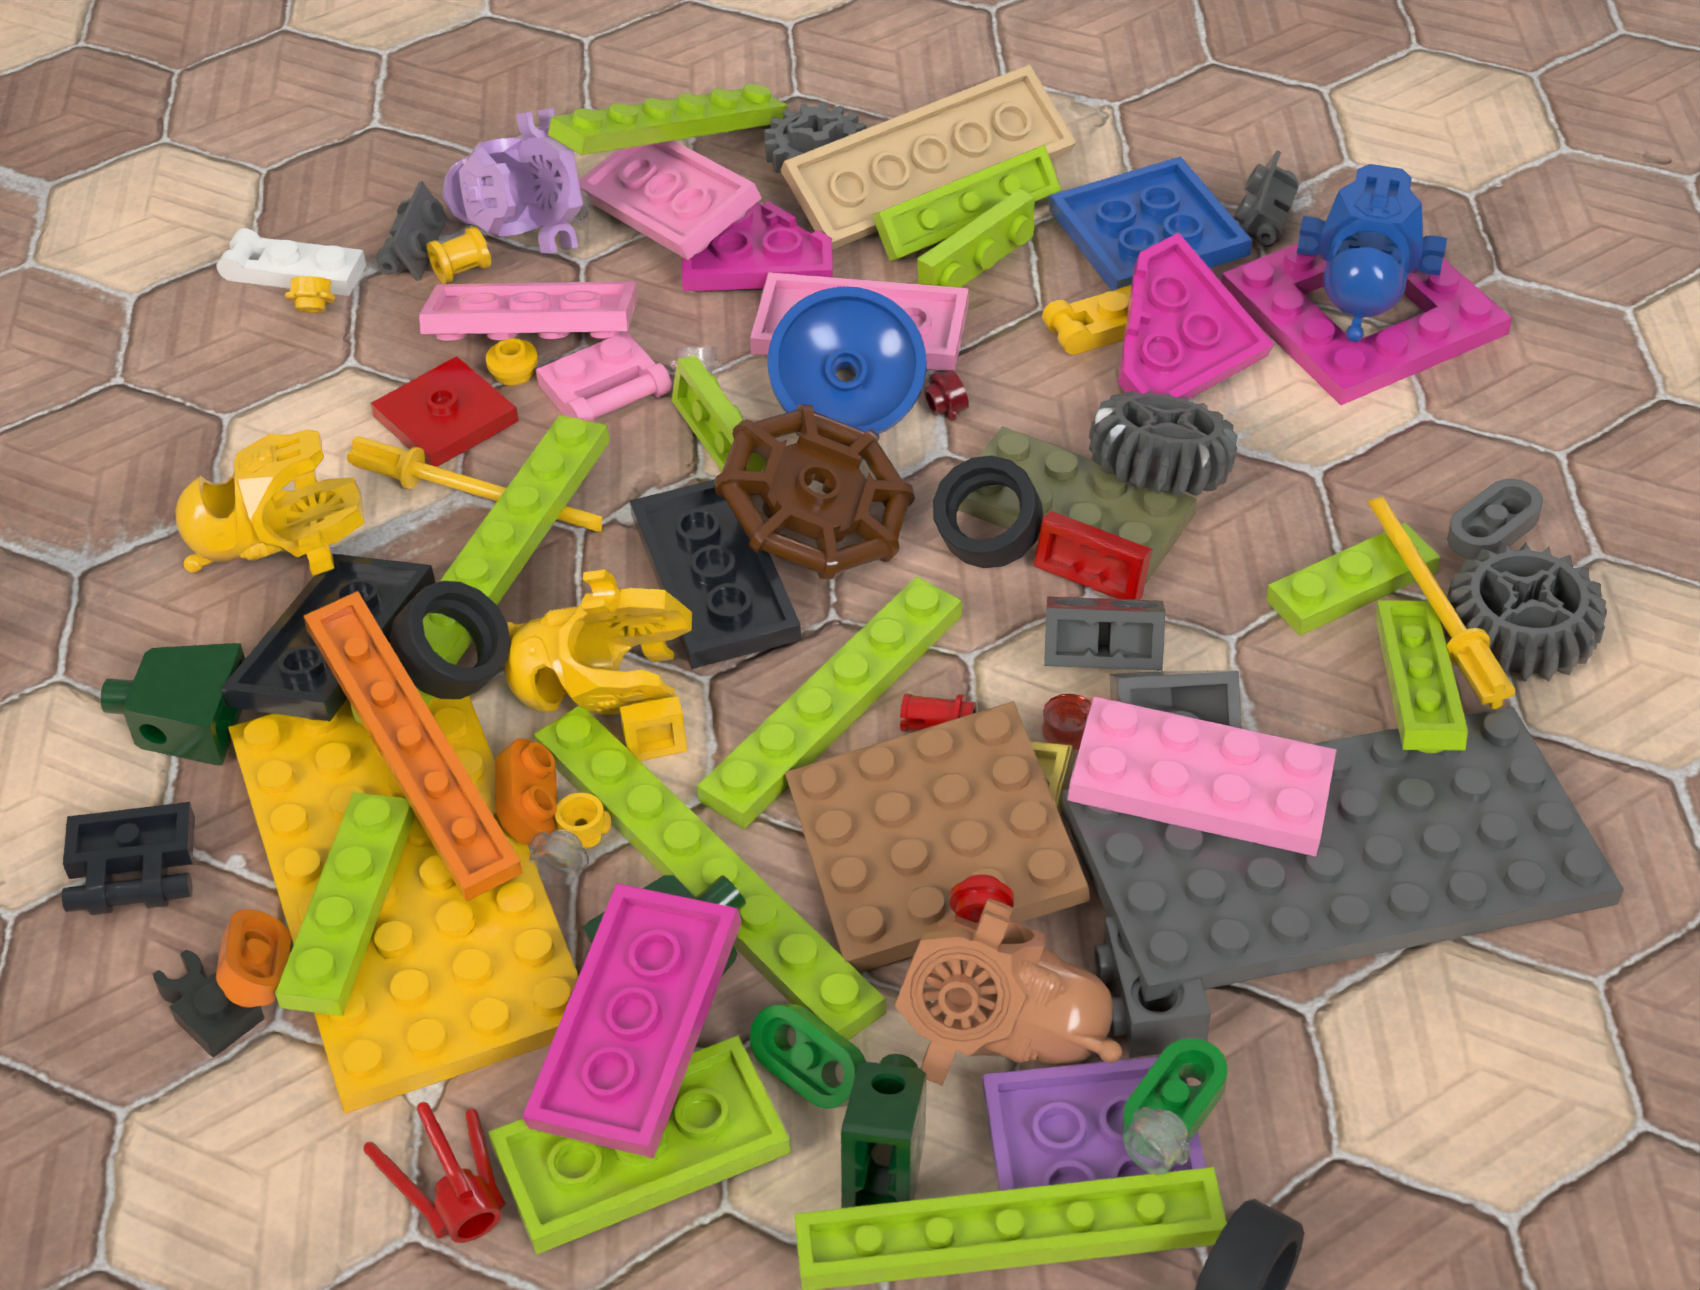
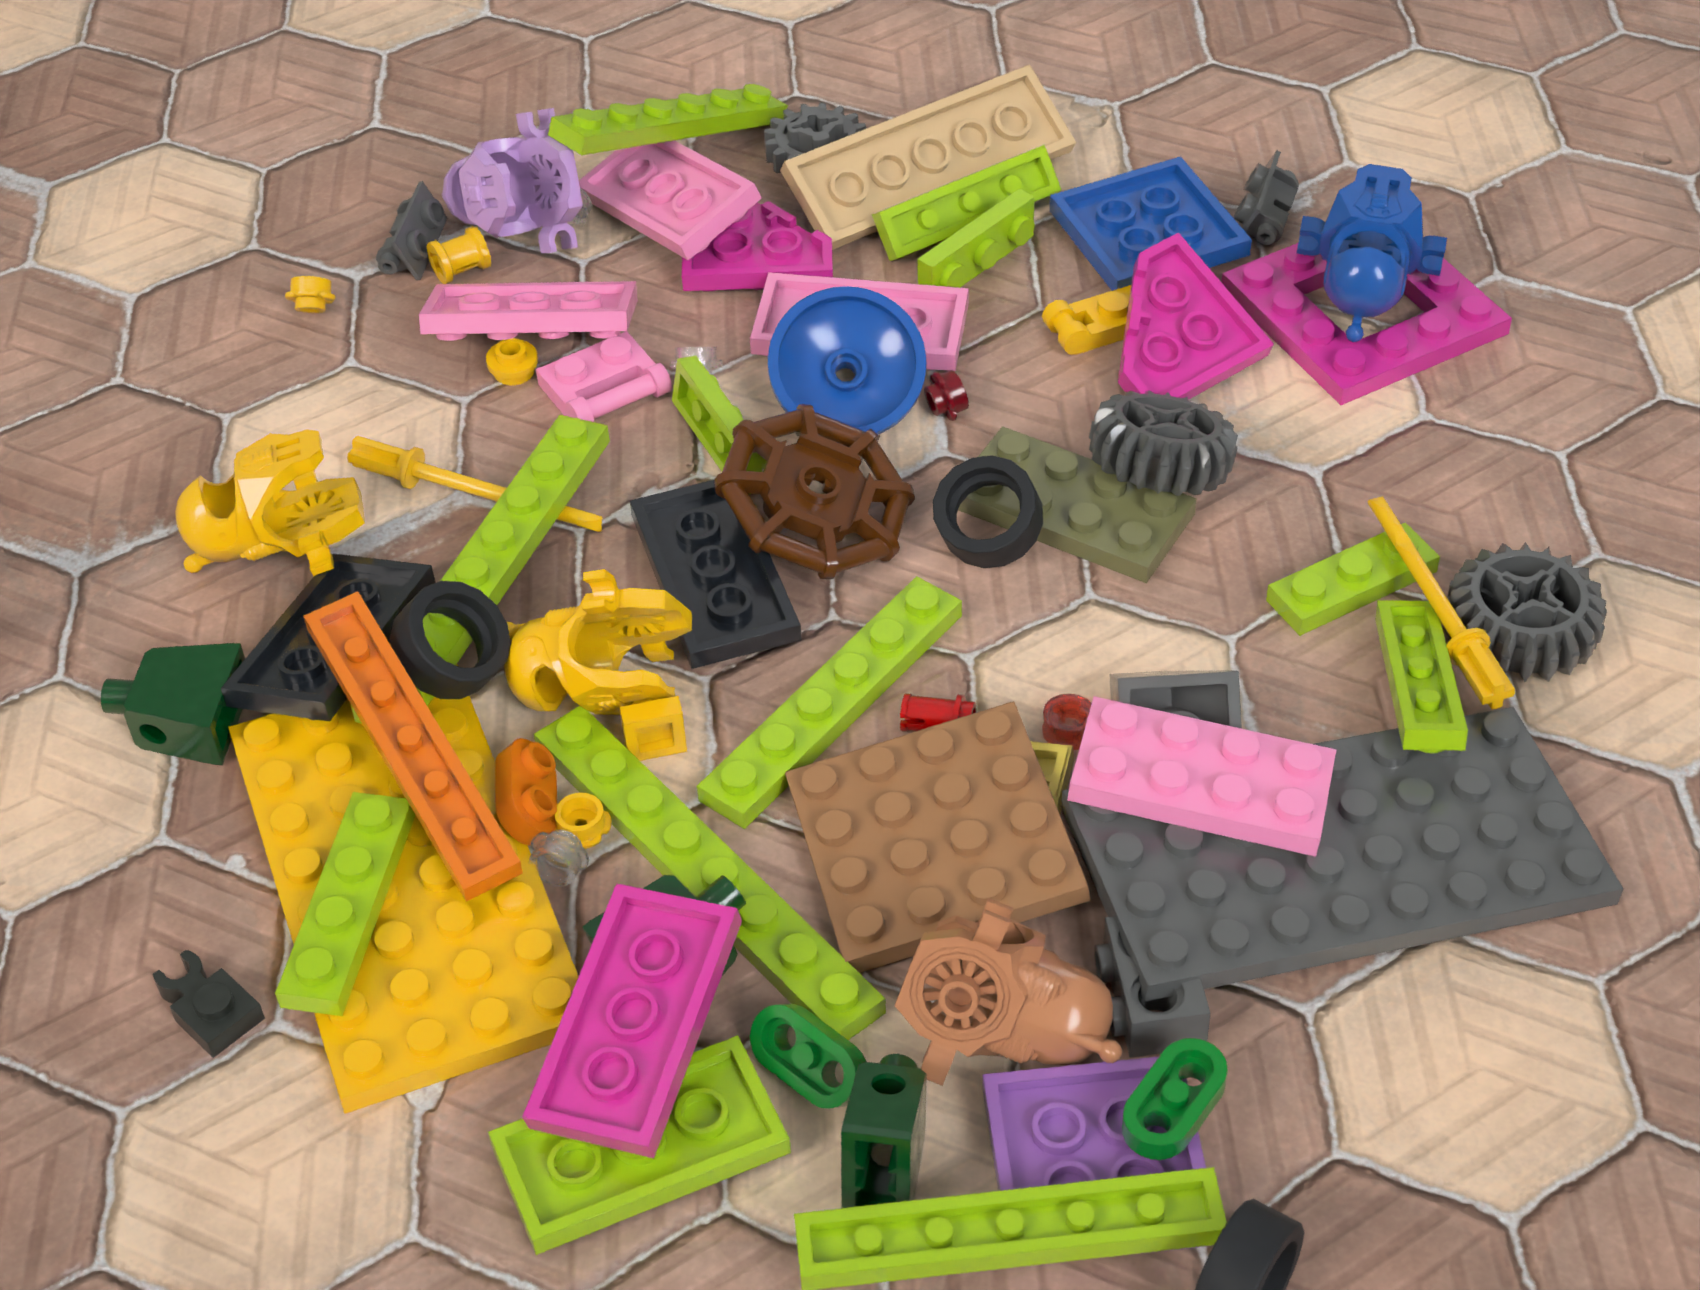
black plate [62,802,195,915] -> none
orange plate [216,909,291,1008] -> none
white plate [217,228,366,296] -> none
red plant [363,1102,506,1243] -> none
red plate [371,356,519,467] -> none
red plate [949,874,1014,923] -> none
red plate [1034,511,1153,600] -> none
dark grey brick [1044,596,1165,671] -> none
clear plate [1123,1108,1191,1175] -> none
dark grey plate [1447,479,1543,560] -> none

